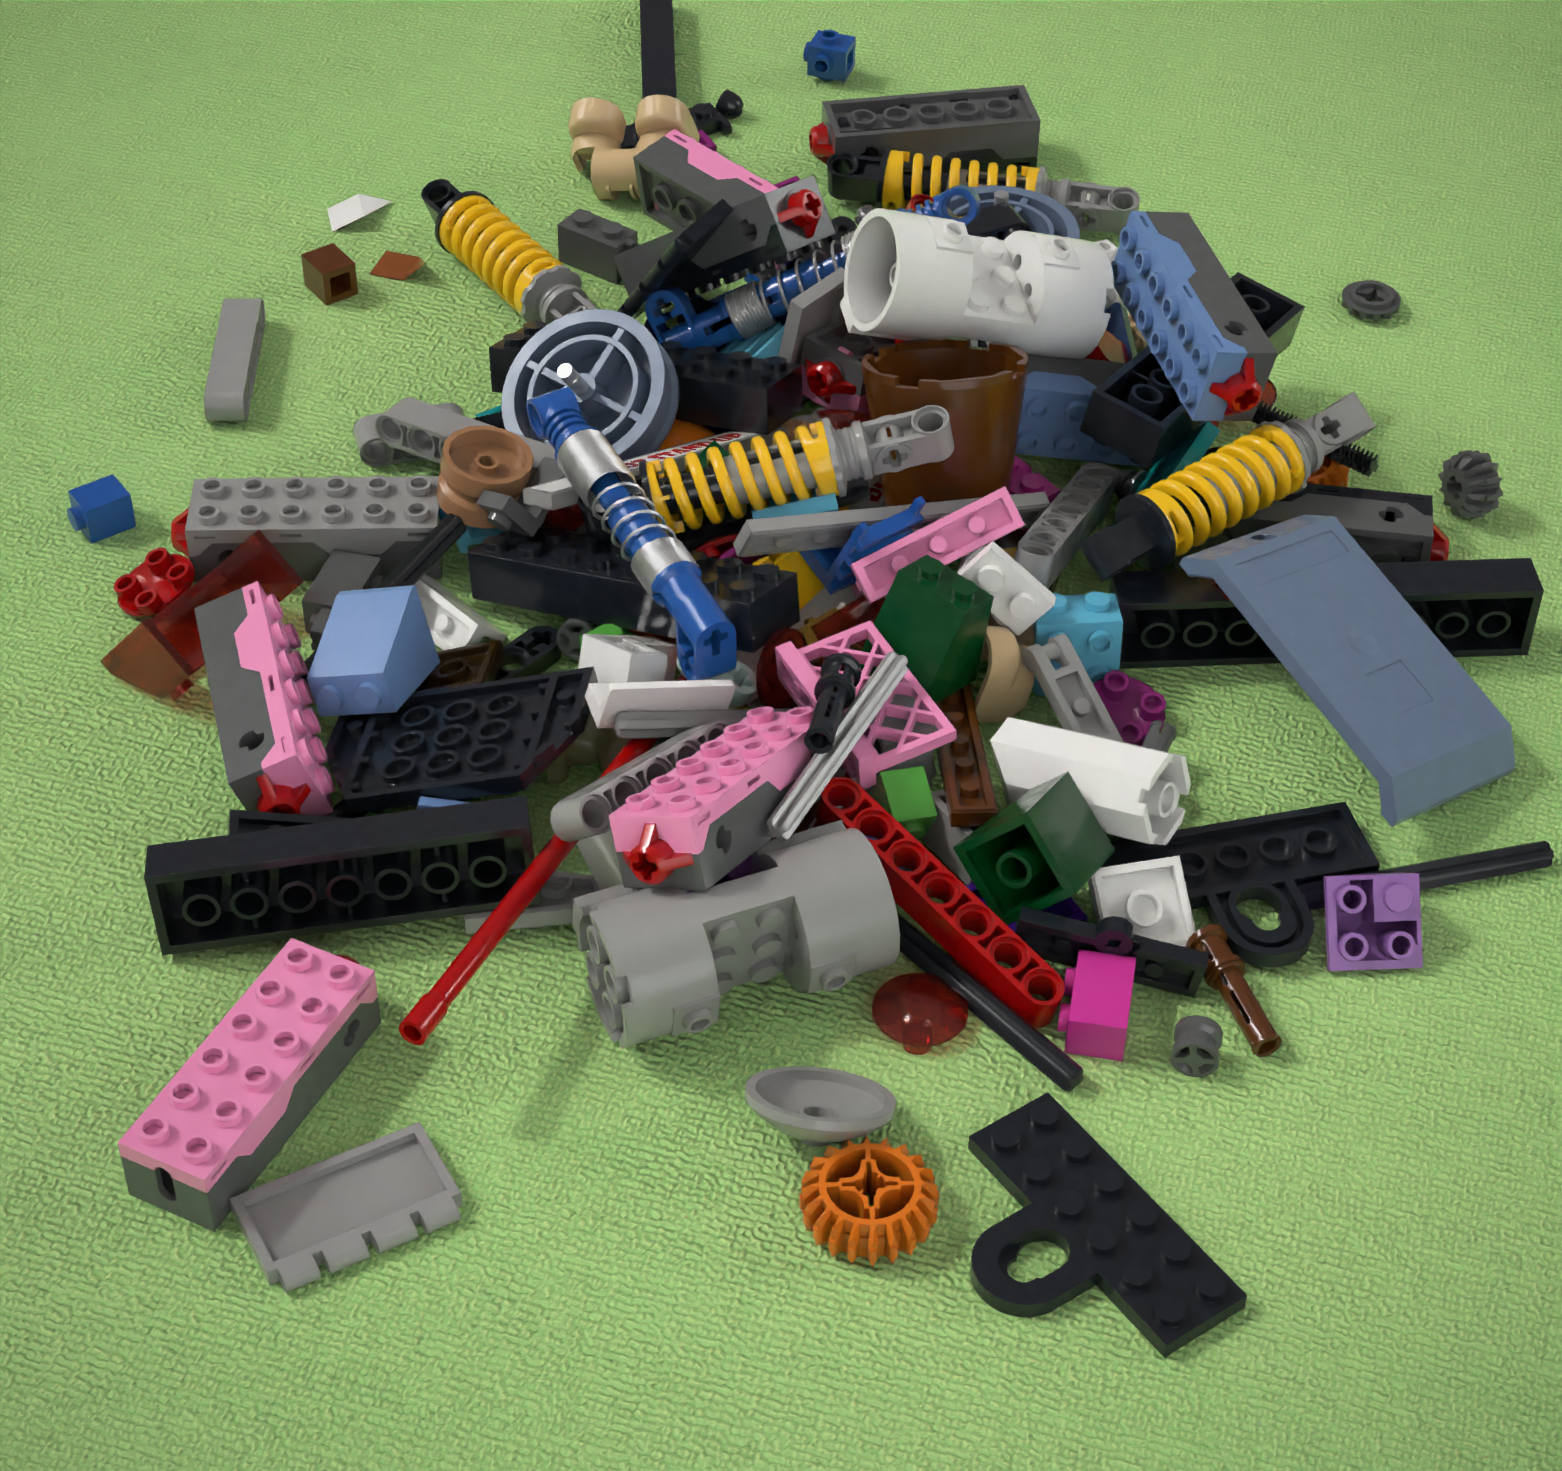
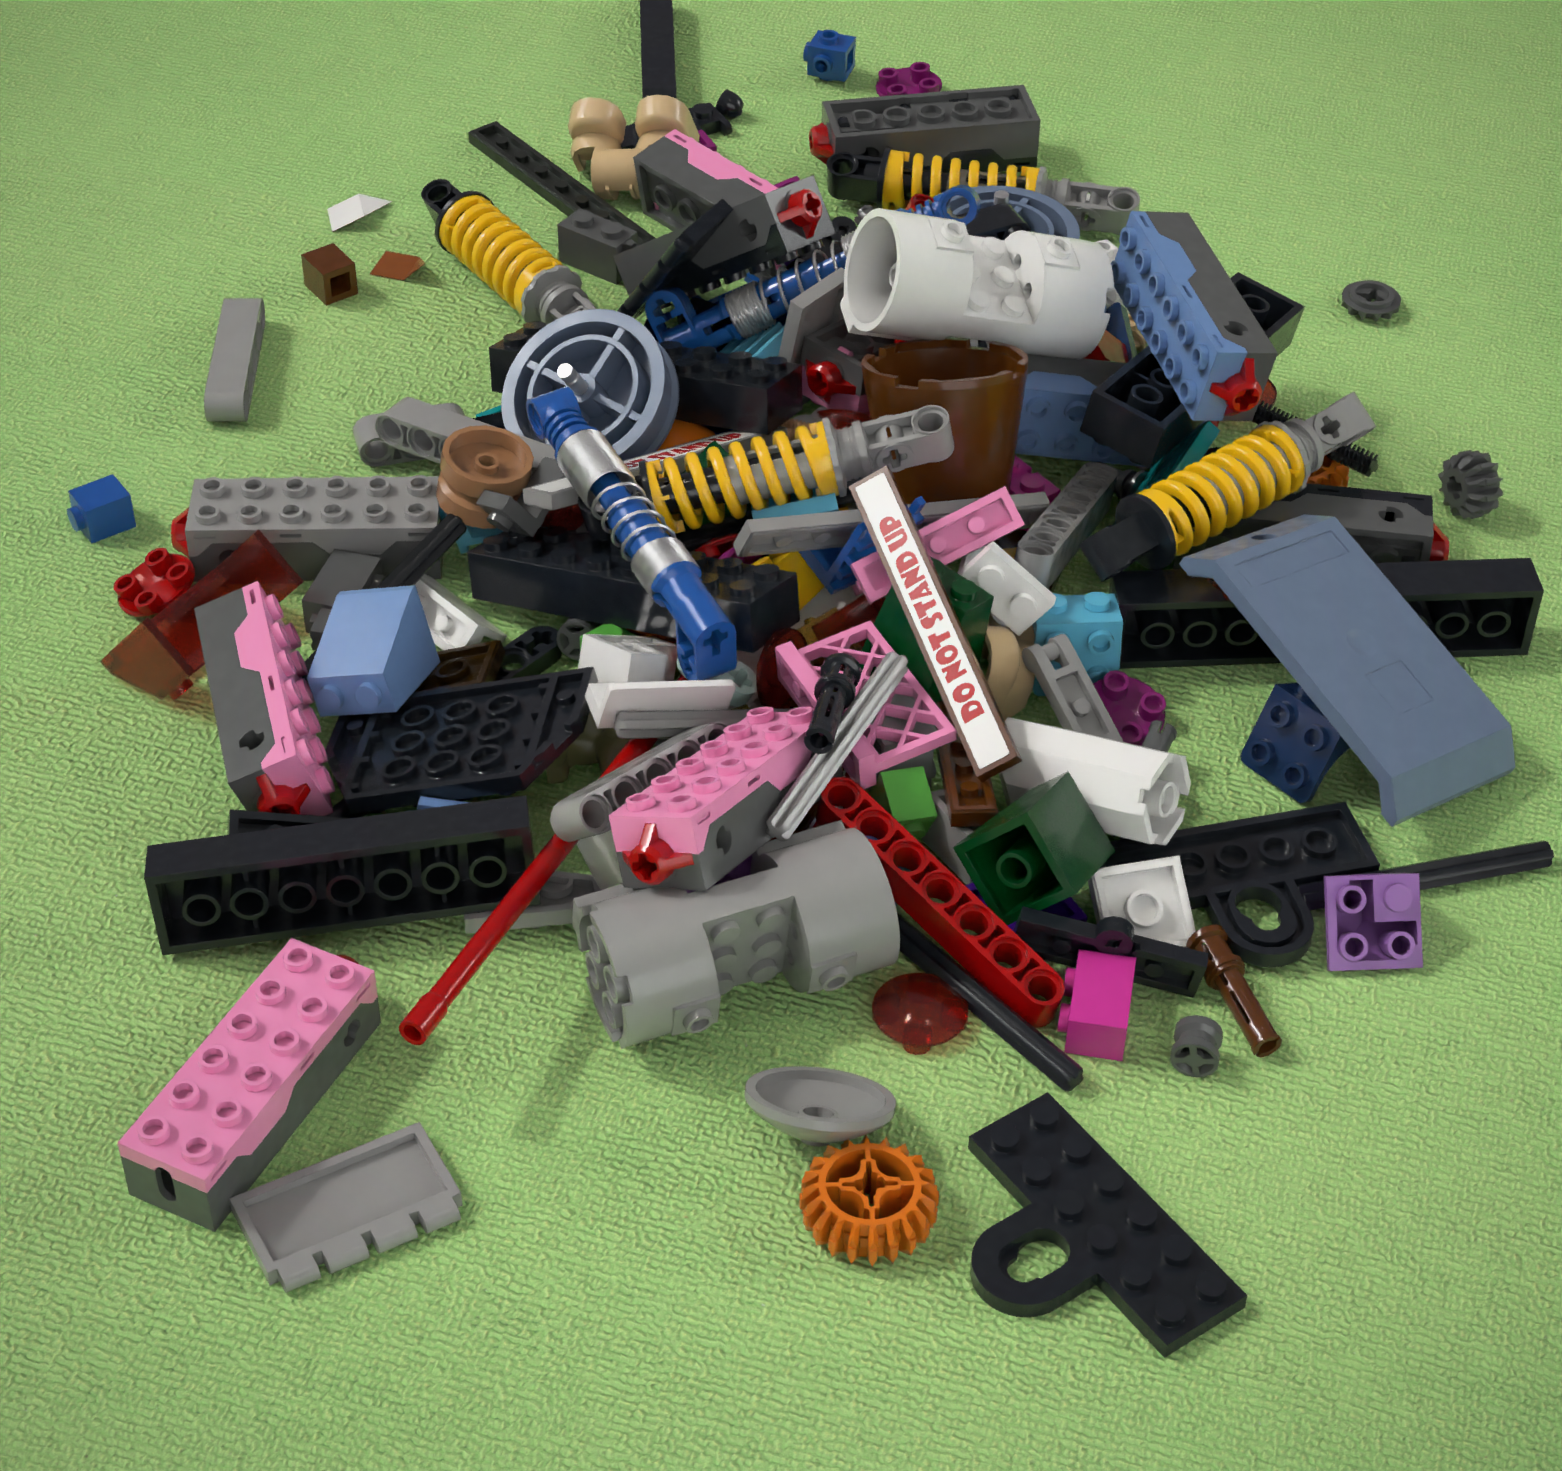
none -> pearl dark grey tile [468,121,656,245]
none -> tile [849,465,1022,782]
none -> magenta dish [876,62,942,97]
none -> dark blue bracket [1240,683,1350,803]

